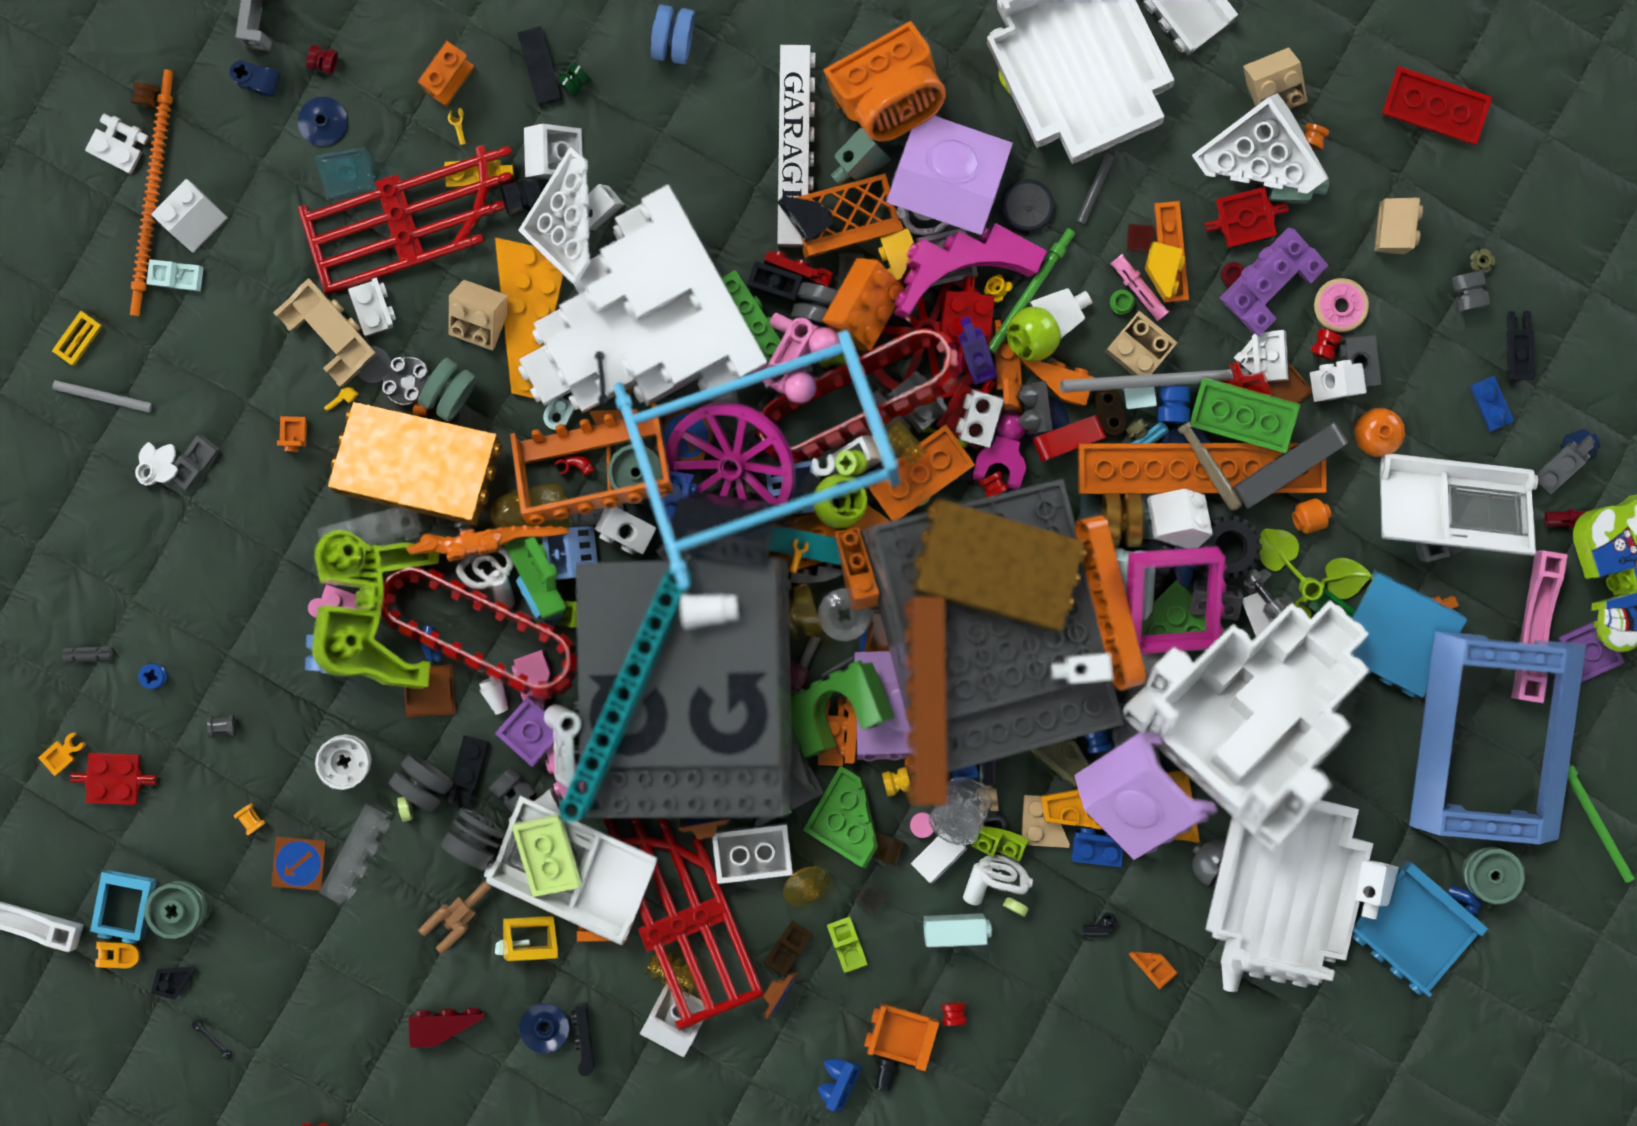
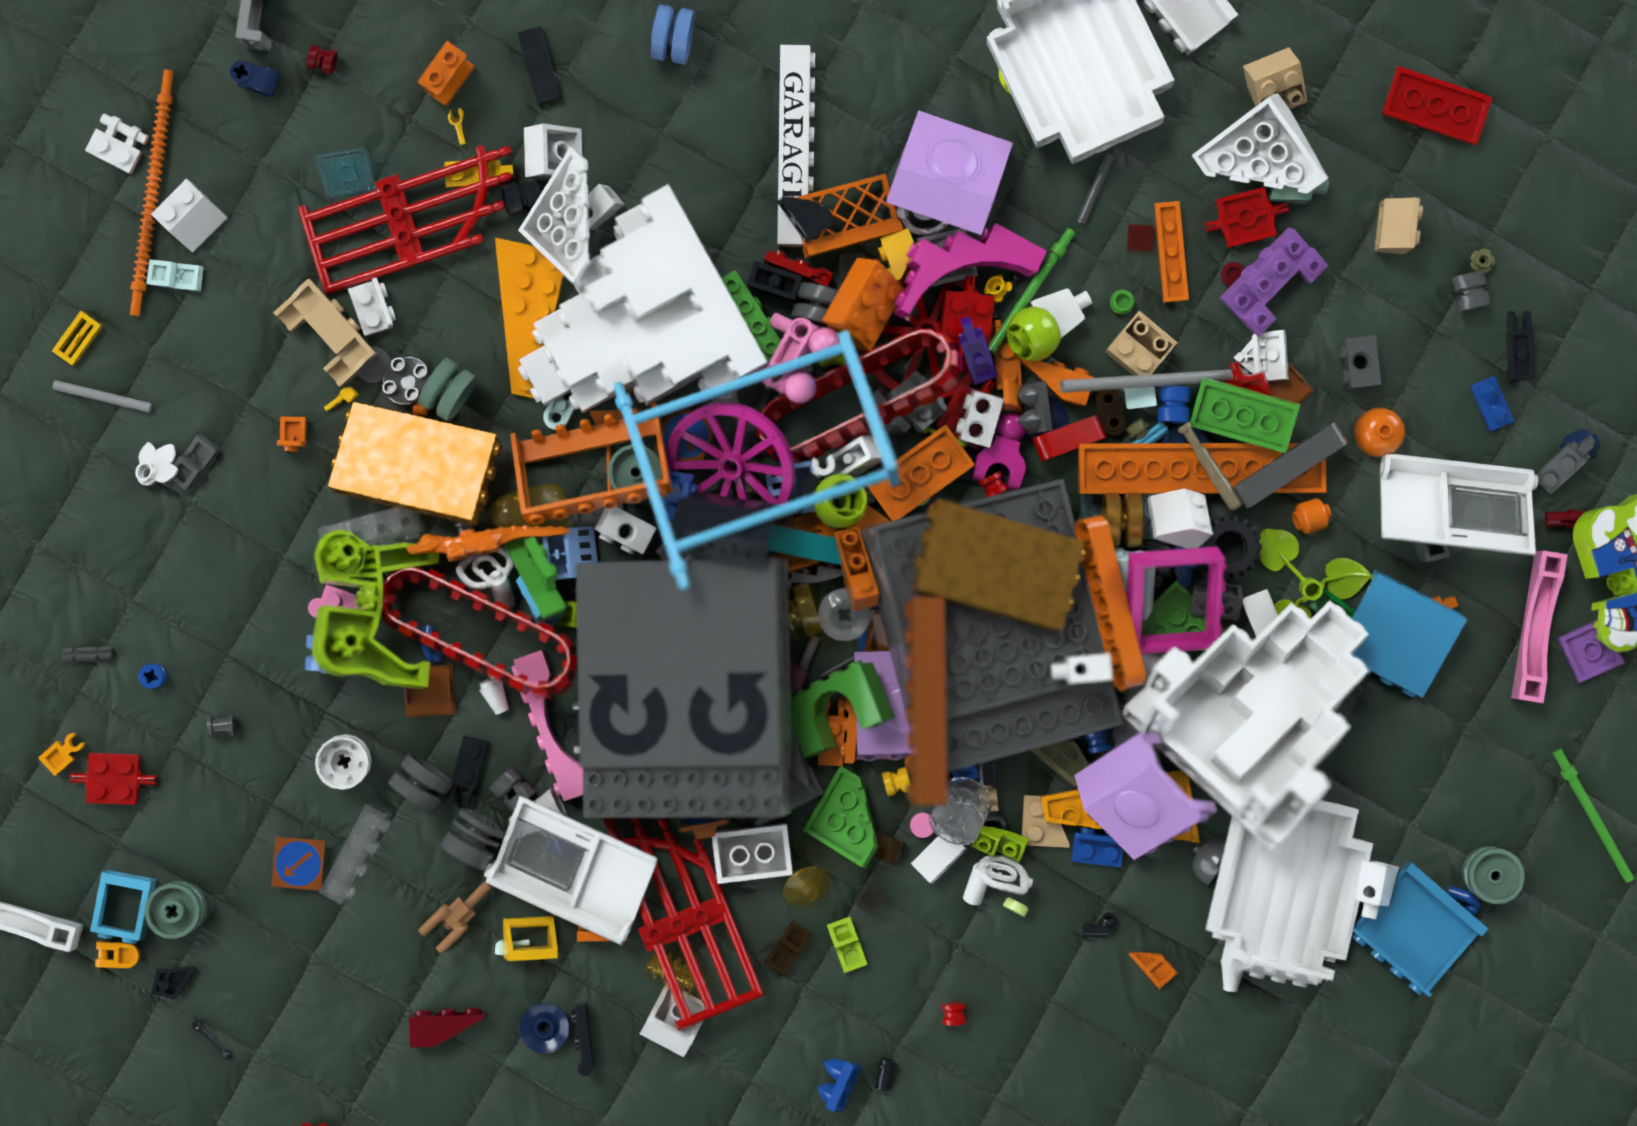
reddish brown wheel [130,82,159,108] -> none
light orange bush [233,803,266,836] -> none
dark blue dish [298,97,348,146] -> none
yellowish green tile [397,797,414,822] -> none
tan slope [449,280,508,350] -> none
medium lavender tile [495,696,554,767] -> none
yellowish green plate [512,814,582,897] -> none
white piece [544,704,581,788] -> none
red arm [555,456,594,476] -> none
dark green wheel [557,62,592,97] -> none
teal beam [559,567,693,822] -> none
black hinge [594,351,608,404] -> none
white plant [681,594,739,630] -> none
dark orange piece [763,972,800,1019] -> none
light orange hand [790,539,809,573] -> none
orange brick [823,21,946,142] -> none
sand green torso [831,127,891,185] -> none
lime wheel [835,450,867,475] -> none
orange panel [864,1003,939,1071] -> none
clear yellow hips [885,419,927,469] -> none
light aqua brick [923,913,991,947] -> none
dark grey wheel [1002,179,1054,232] -> none
bright pink pin [1110,254,1169,321] -> none
yellow slope [1145,242,1185,300] -> none
dark grey piece [1243,569,1292,619] -> none
orange wheel [1304,123,1330,151] -> none
red wheel [1310,328,1342,361] -> none
white brick [1310,360,1367,402] -> none
bright pink wheel [1314,278,1369,333] -> none
medium blue slope [1409,631,1586,844] -> none

